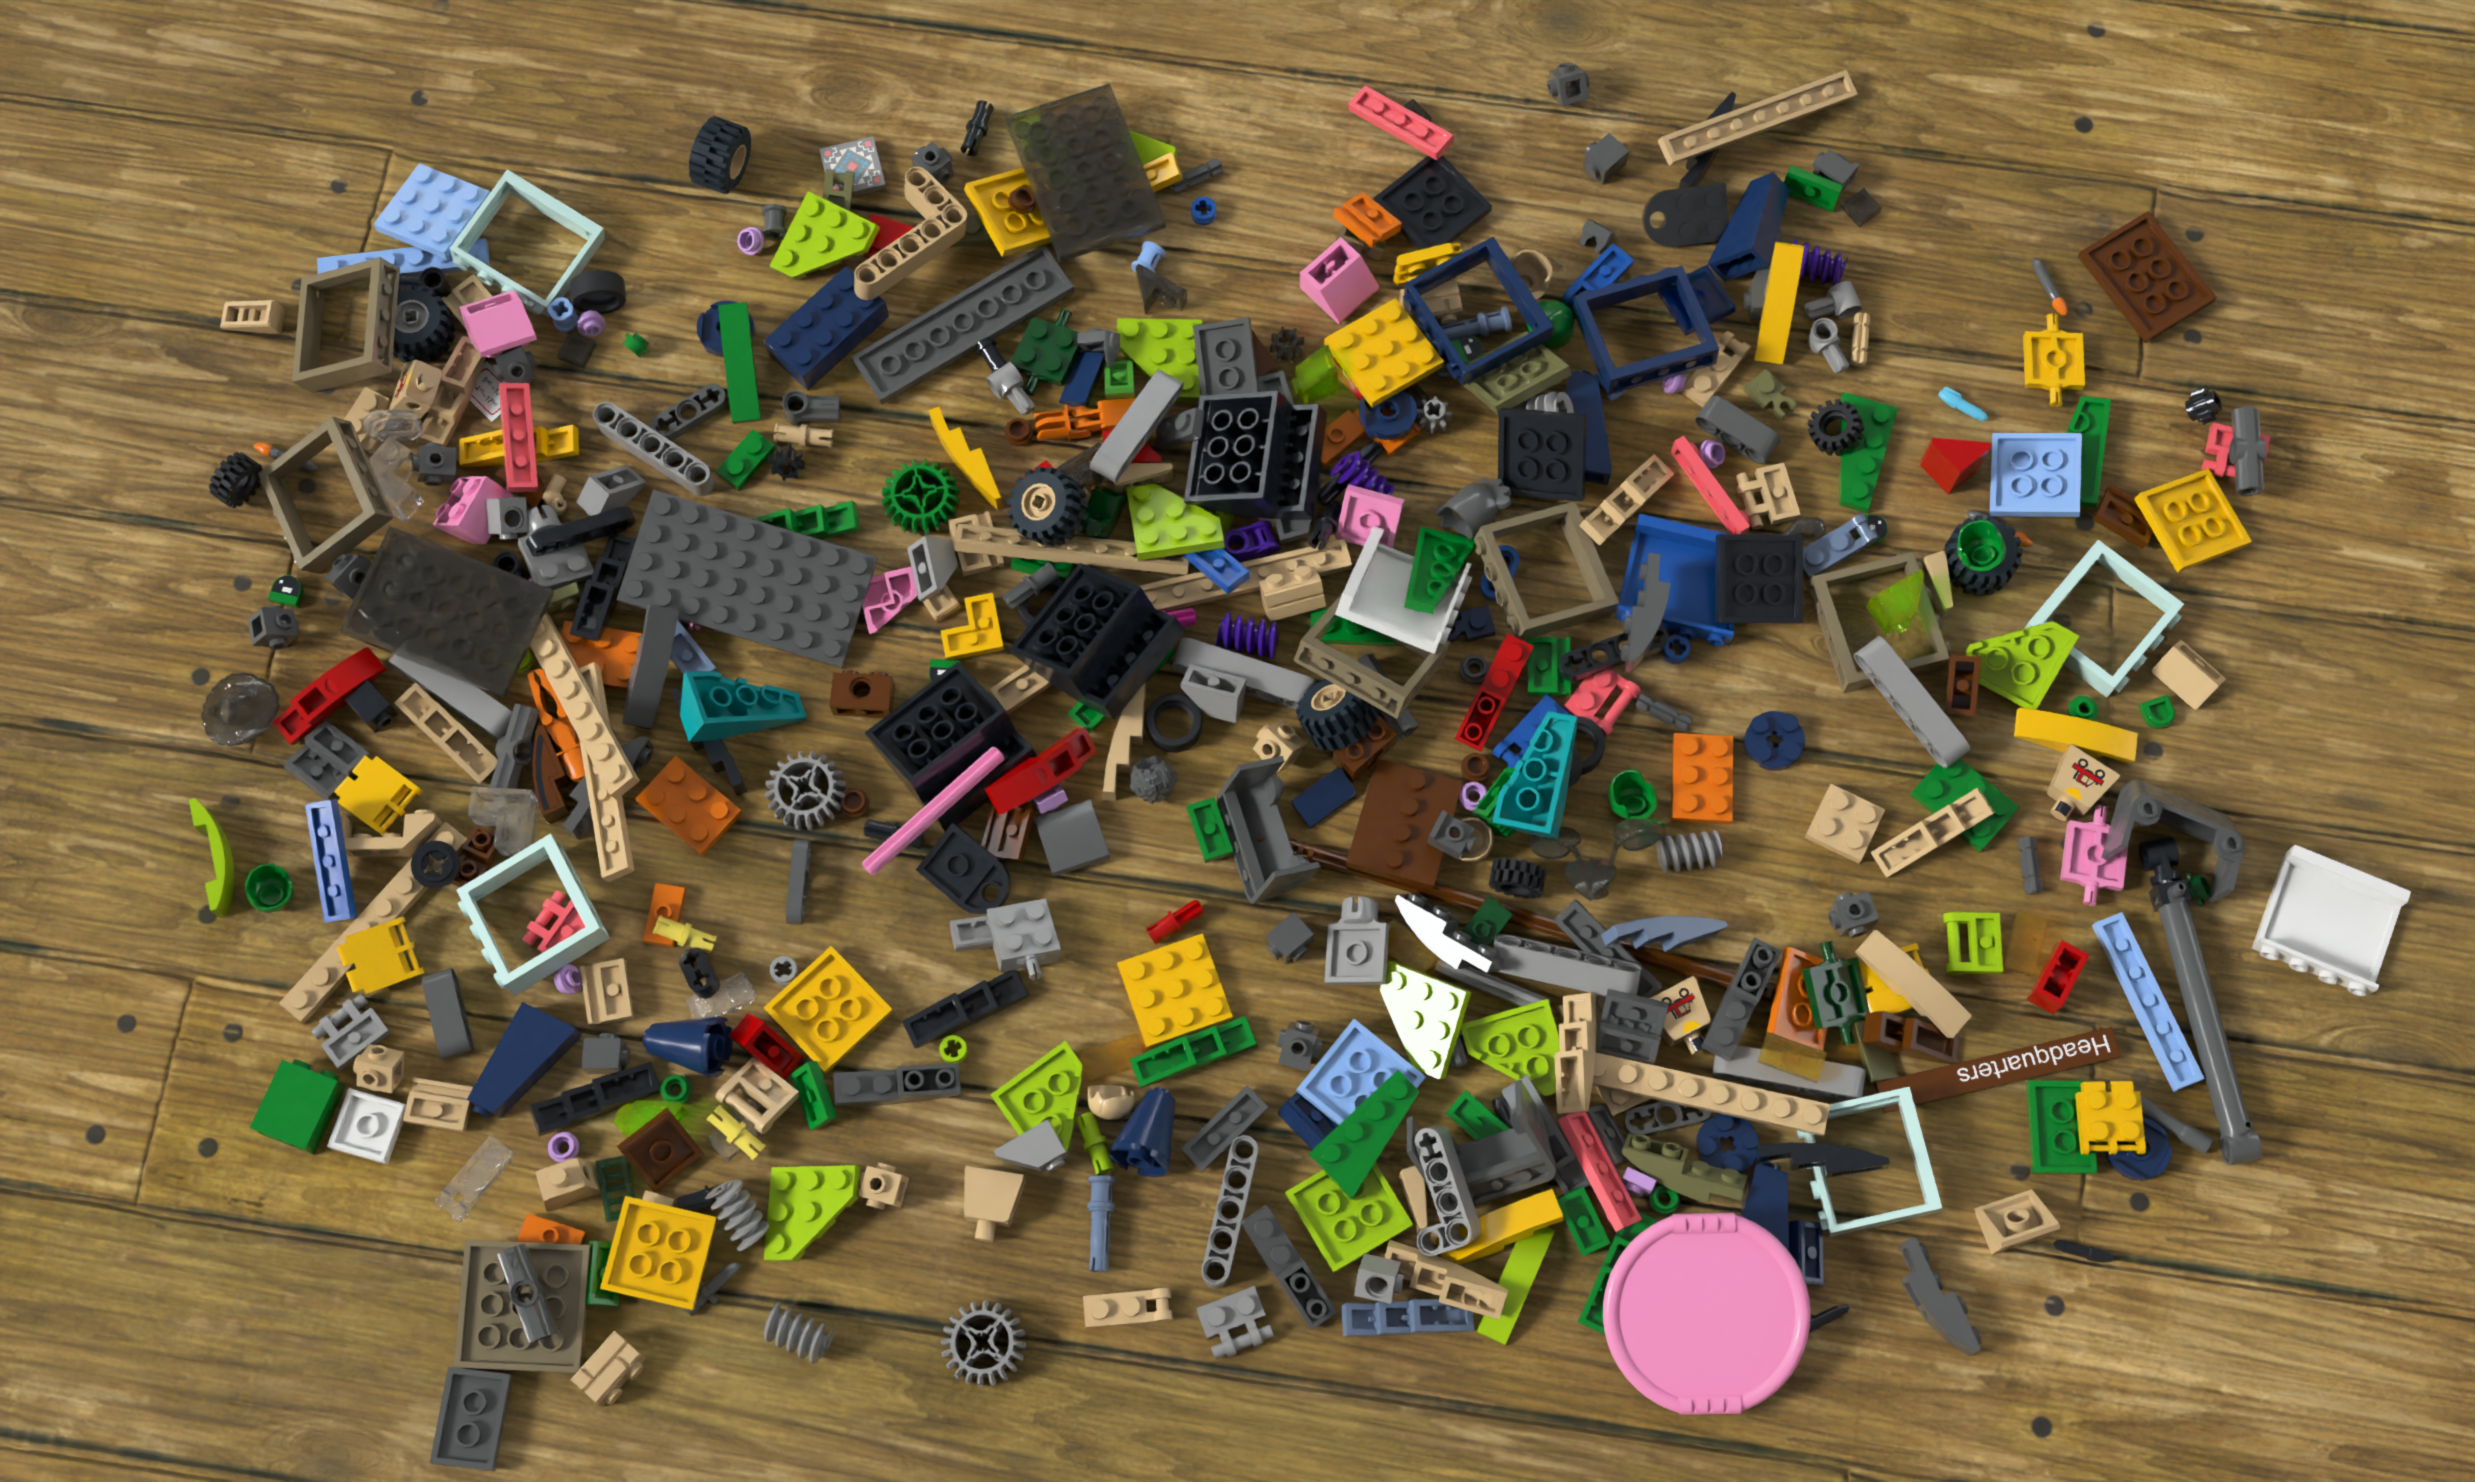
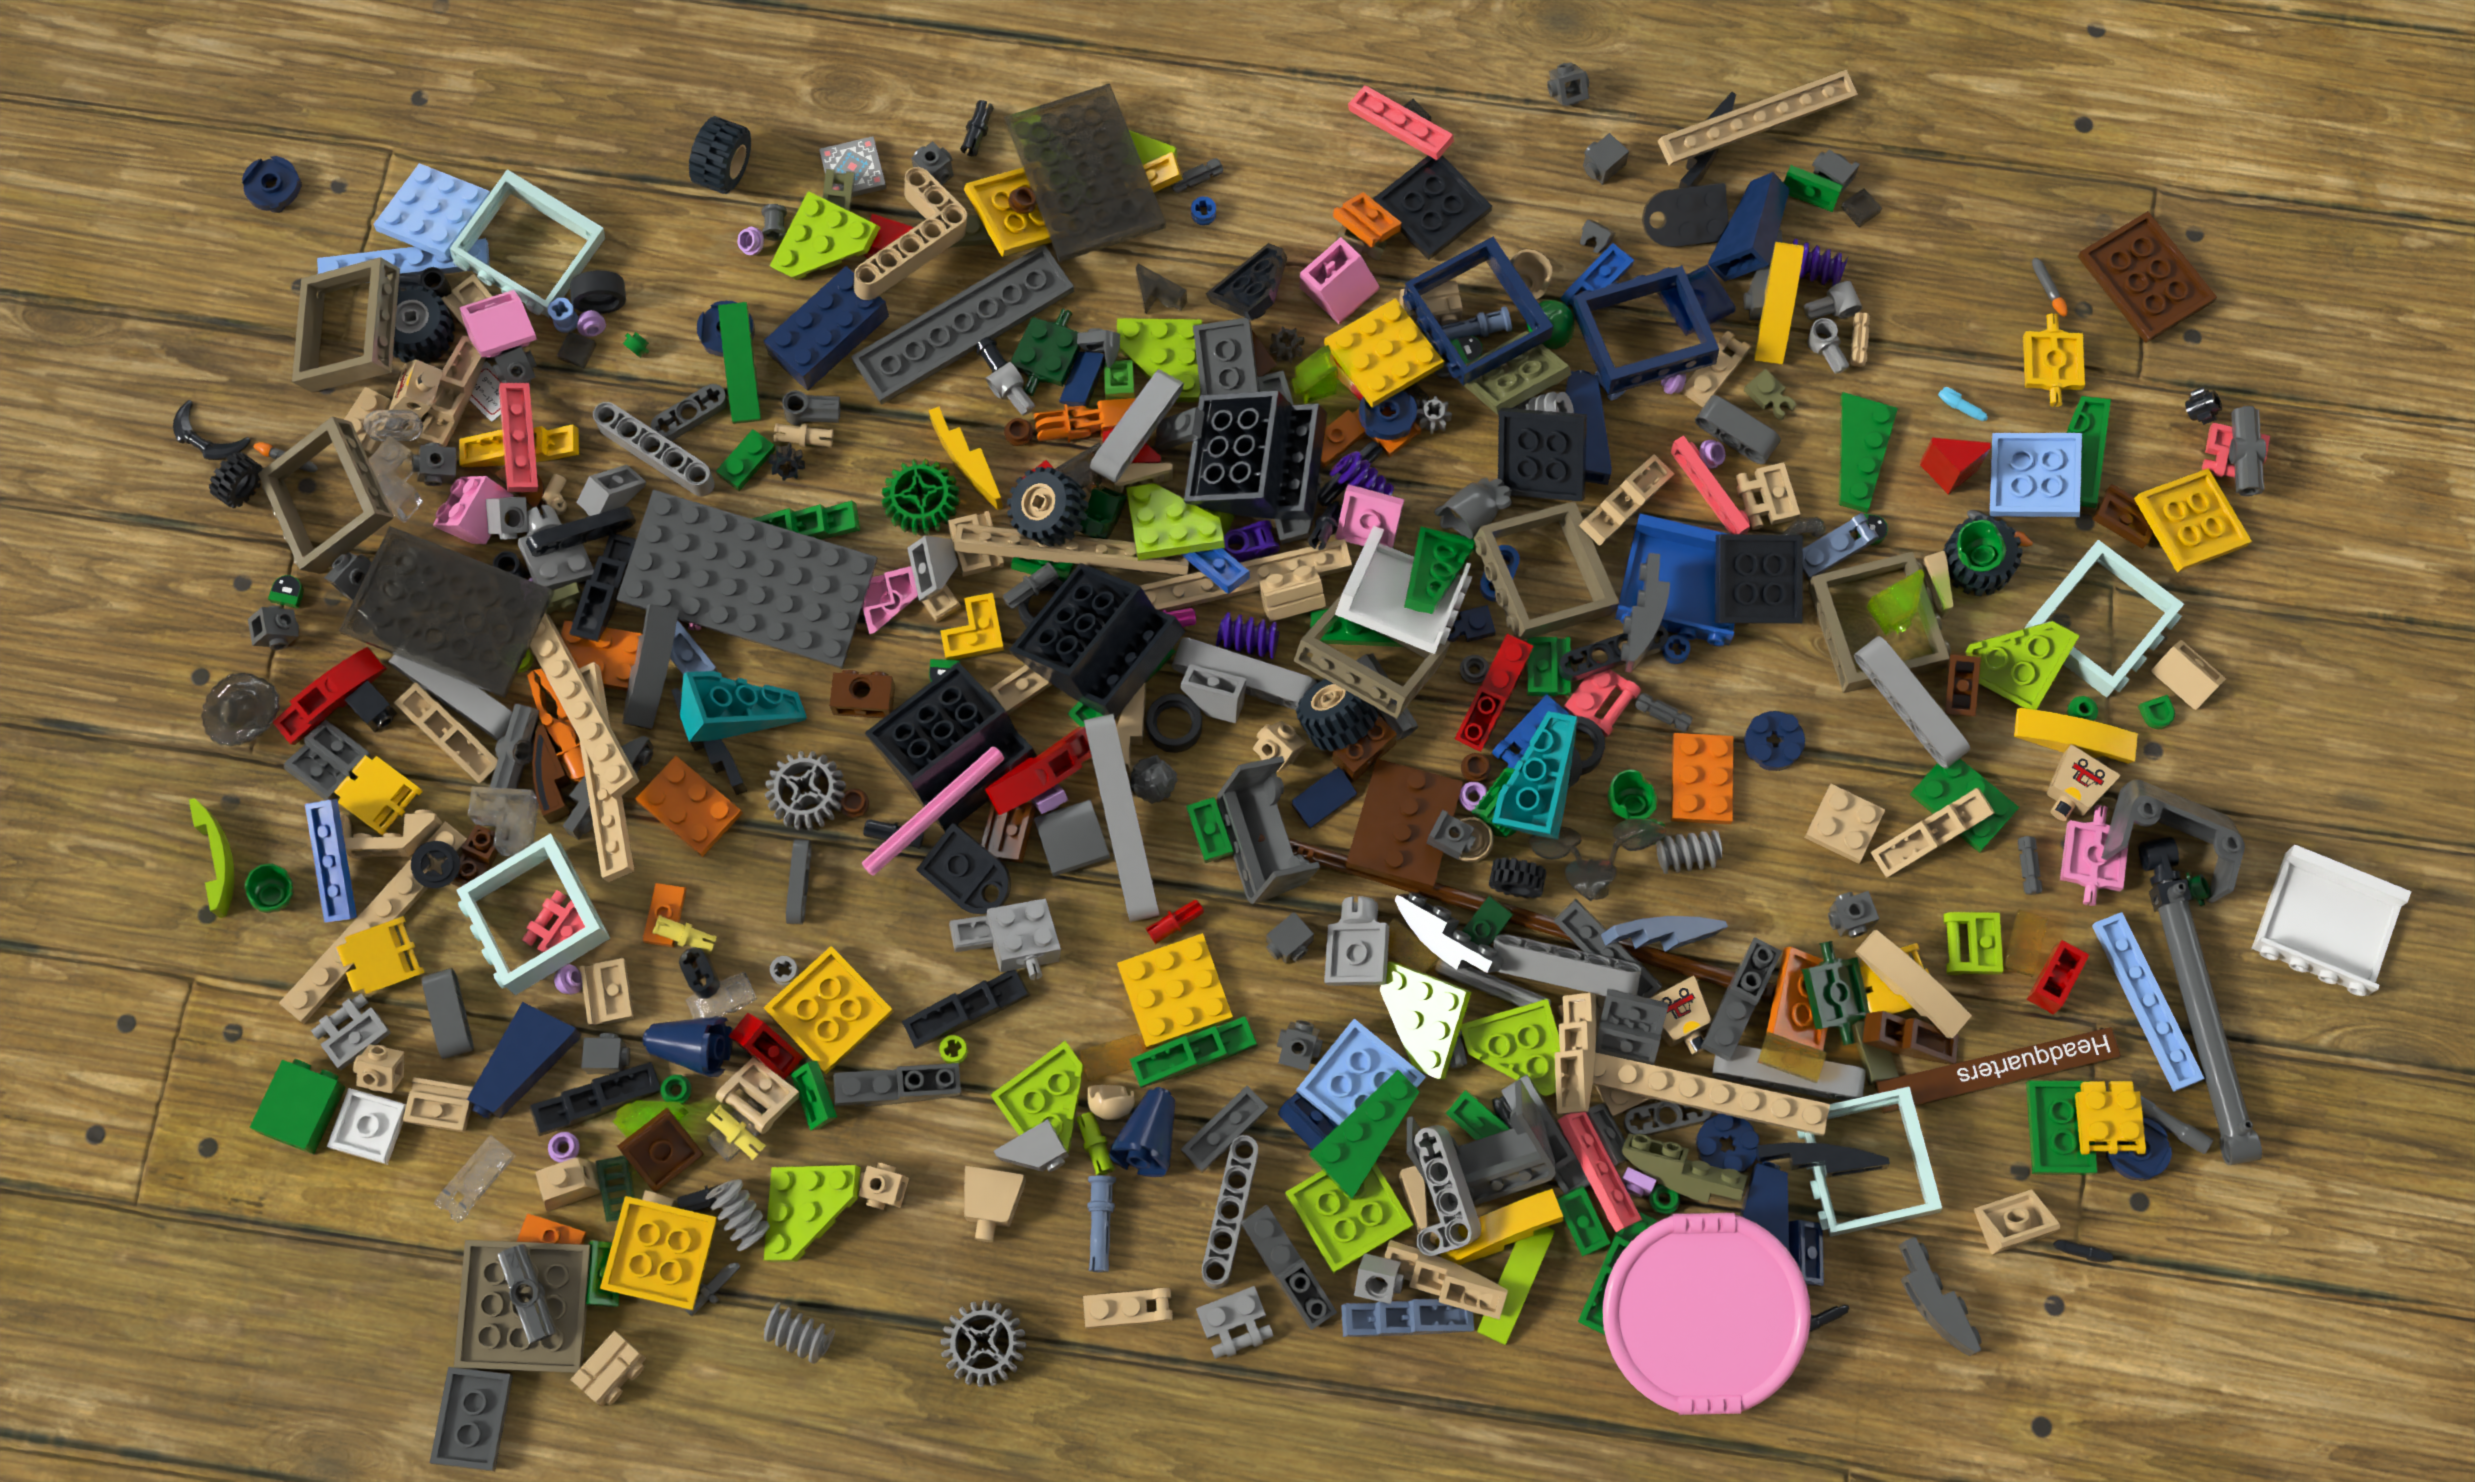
tan slope [220,300,285,334] -> none
light blue bush [1131,241,1166,279] -> none
yellow plate [1393,243,1462,286] -> none
black tyre [1808,399,1864,456] -> none
none -> black piece [173,400,251,460]
none -> dark blue plate [242,156,302,213]
none -> light grey beam [1084,714,1159,923]
none -> black plate [1206,243,1288,321]

